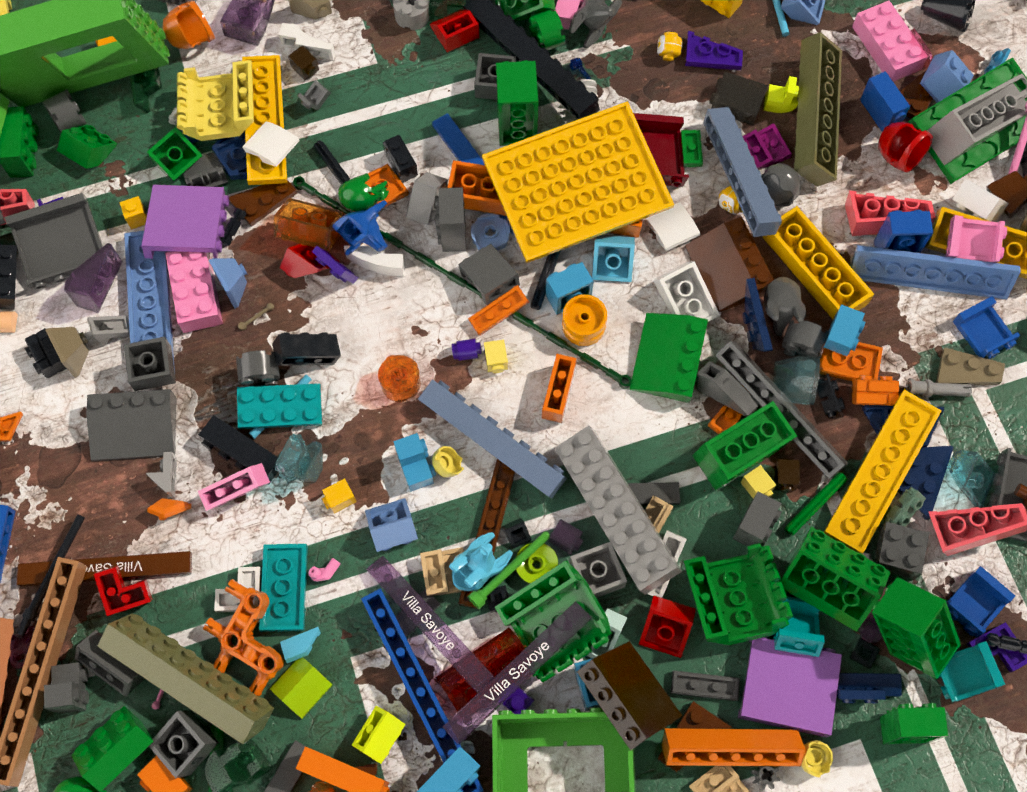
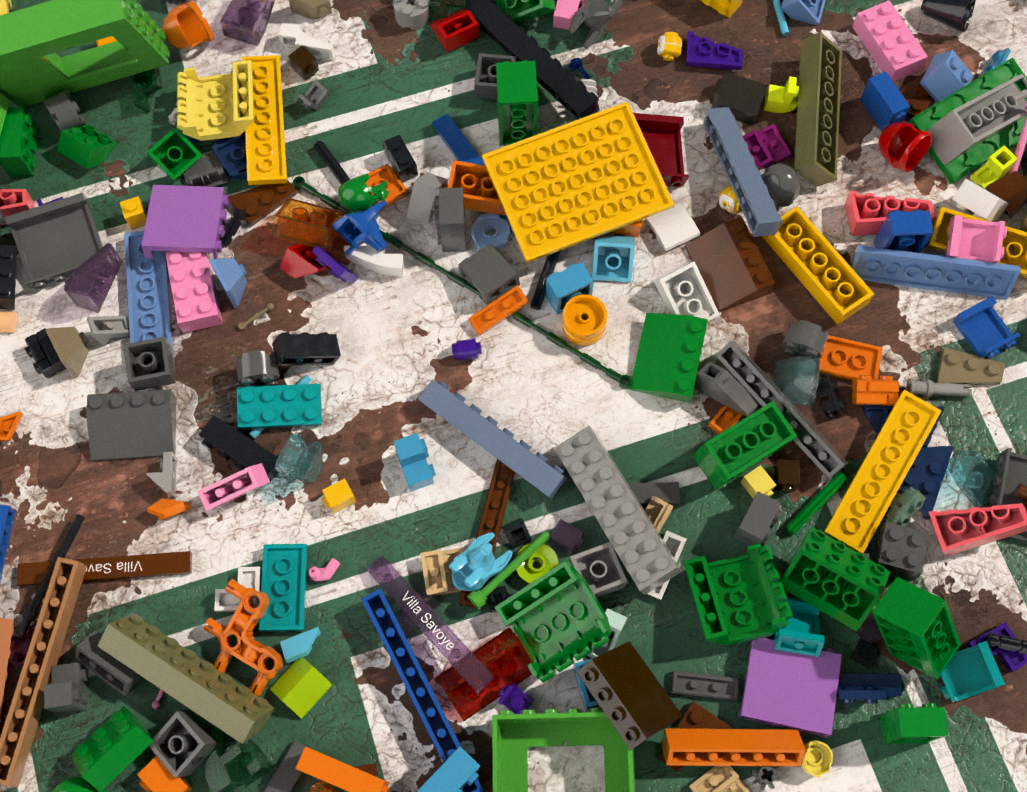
red brick [94,565,153,616] -> none
white slope [243,121,300,167] -> none
neon yellow brick [352,706,406,764] -> none
medium blue slope [365,498,418,552] -> none
clear orange brick [378,355,421,402] -> none
light yellow hair [432,446,464,478] -> none
tile [443,601,592,745] -> none
light yellow brick [484,340,508,373] -> none
green brick [528,9,566,51] -> none
orange brick [542,354,577,423] -> none
red slope [639,596,696,658] -> none
green plate [681,130,703,167] -> none
dark blue wing [742,278,773,352] -> none
dark grey piece [764,277,806,336] -> none
dark azure brick [824,304,866,356] -> none
clear pink piece [911,28,933,64] -> none
blue panel [946,566,1016,637] -> none
none -> neon yellow brick [970,146,1018,190]

